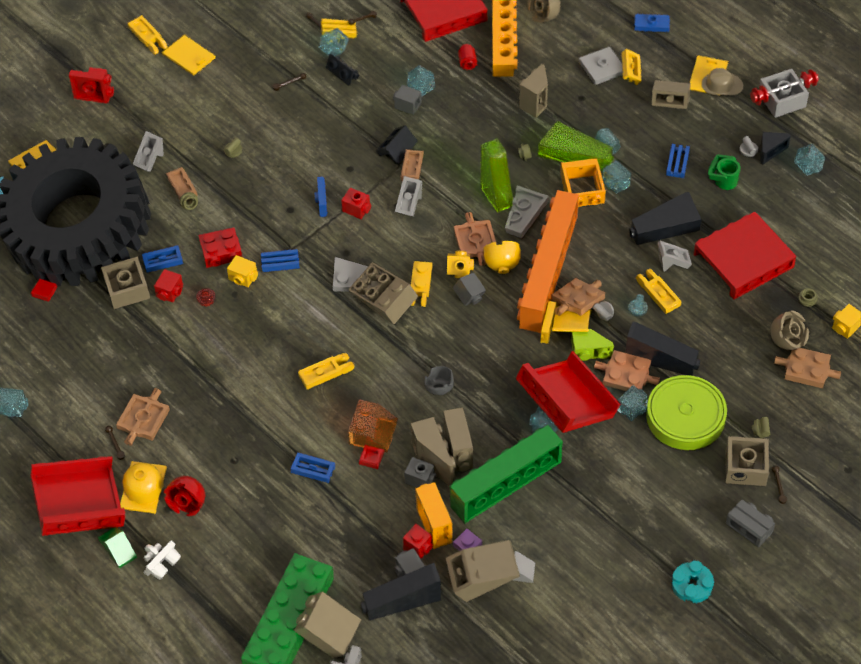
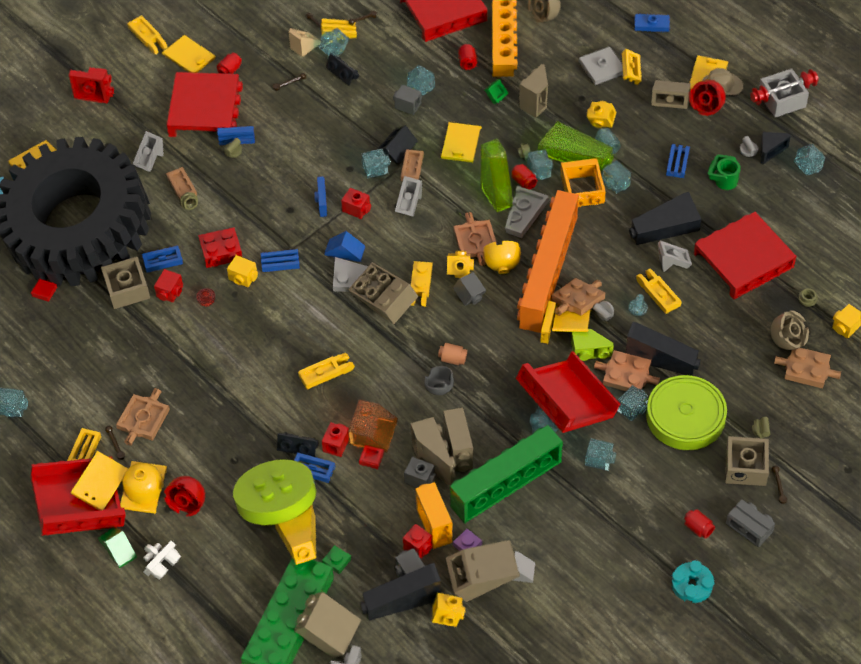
none -> yellow tile [67,428,101,461]
none -> yellow container [71,451,128,510]
none -> red panel [167,72,243,137]
none -> red brick [217,53,242,74]
none -> blue tile [218,126,255,145]
none -> lime brick [233,460,316,525]
none -> yellow slope [275,505,316,565]
none -> black hinge [277,432,319,457]
none -> tan slope [289,28,321,57]
none -> red brick [322,422,350,457]
none -> green plate [322,546,351,574]
none -> blue slope [324,231,365,262]
none -> clear light blue brick [362,149,390,178]
none -> yellow brick [432,593,465,627]
none -> nougat brick [438,343,468,366]
none -> yellow container [441,122,481,163]
none -> green plate [485,79,509,104]
none -> red brick [511,164,538,190]
none -> clear light blue brick [528,150,553,180]
none -> clear light blue brick [585,438,616,471]
none -> yellow brick [587,101,617,128]
none -> red brick [684,509,715,539]
none -> red cylinder [689,79,726,116]

